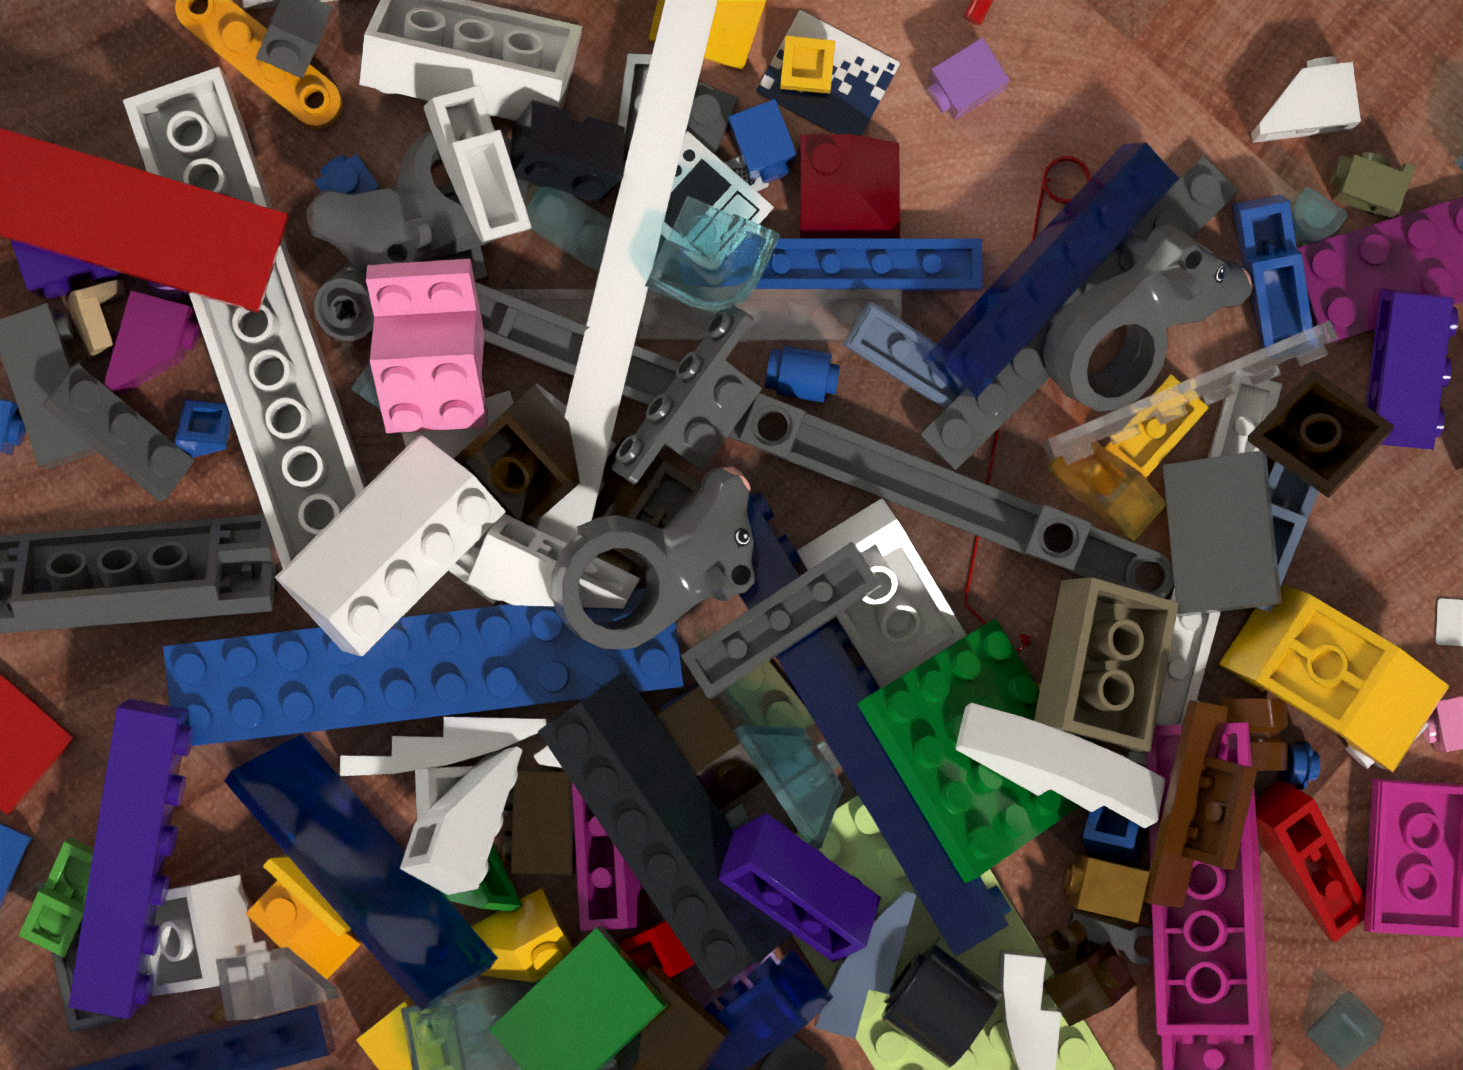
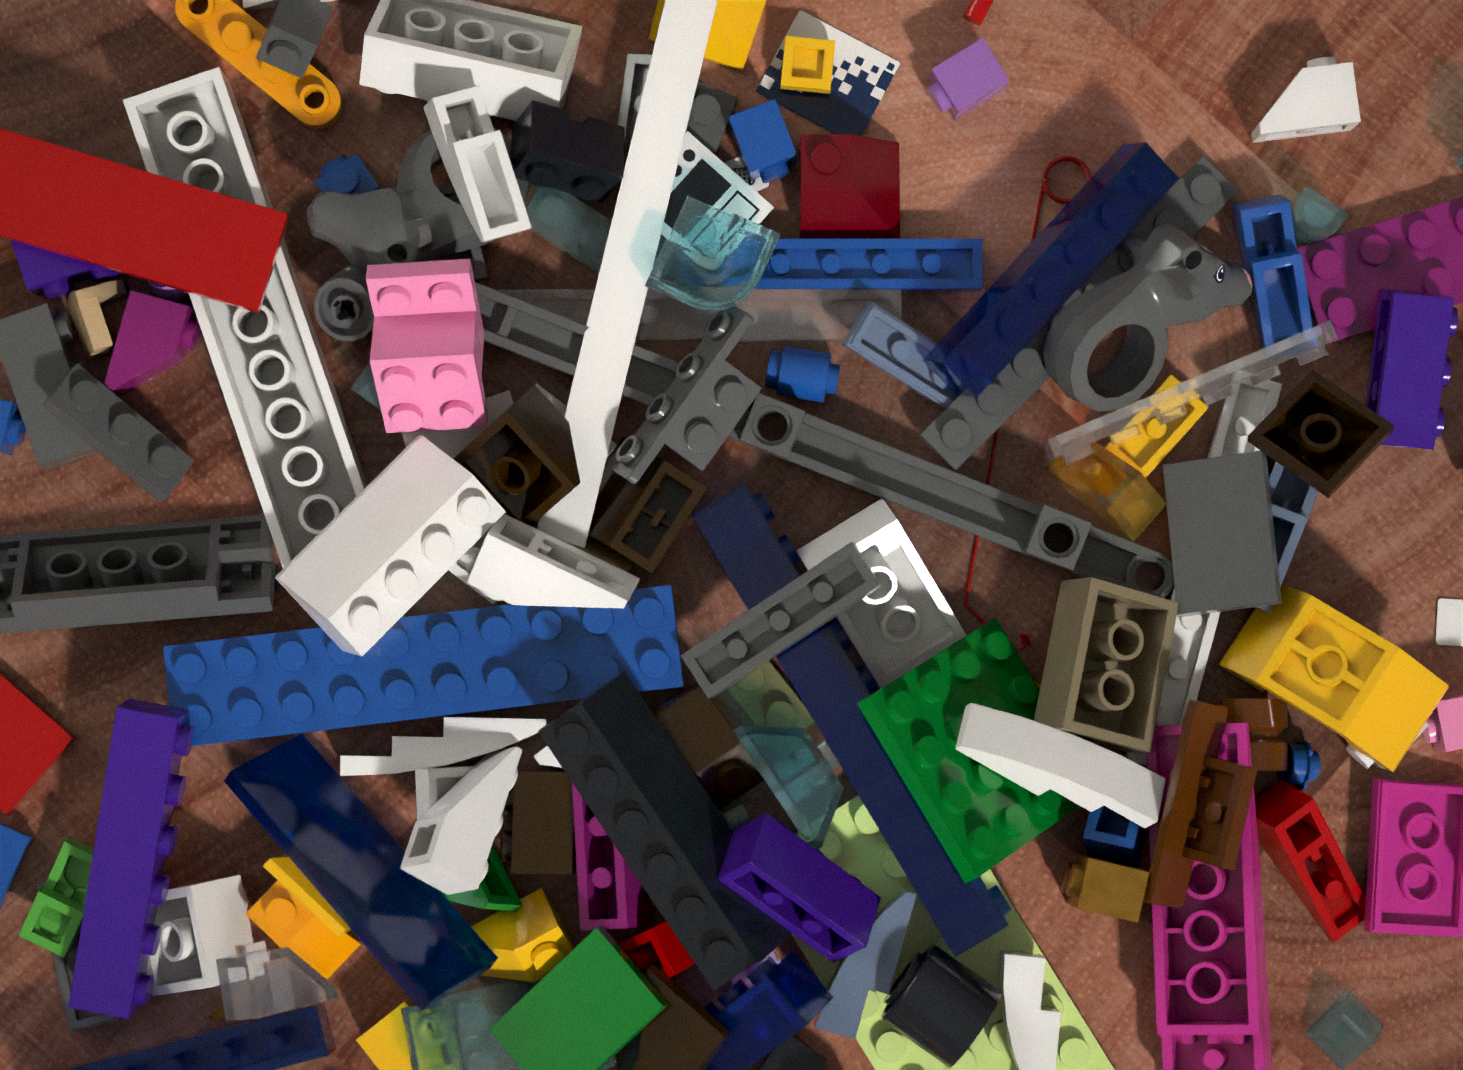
blue slope [175,399,232,458] -> none
dark grey animal [551,467,755,650] -> none
dark brown brick [1043,920,1137,1027] -> none
dark grey bar [1064,907,1153,965] -> none
olive brick [1330,152,1416,220] -> none

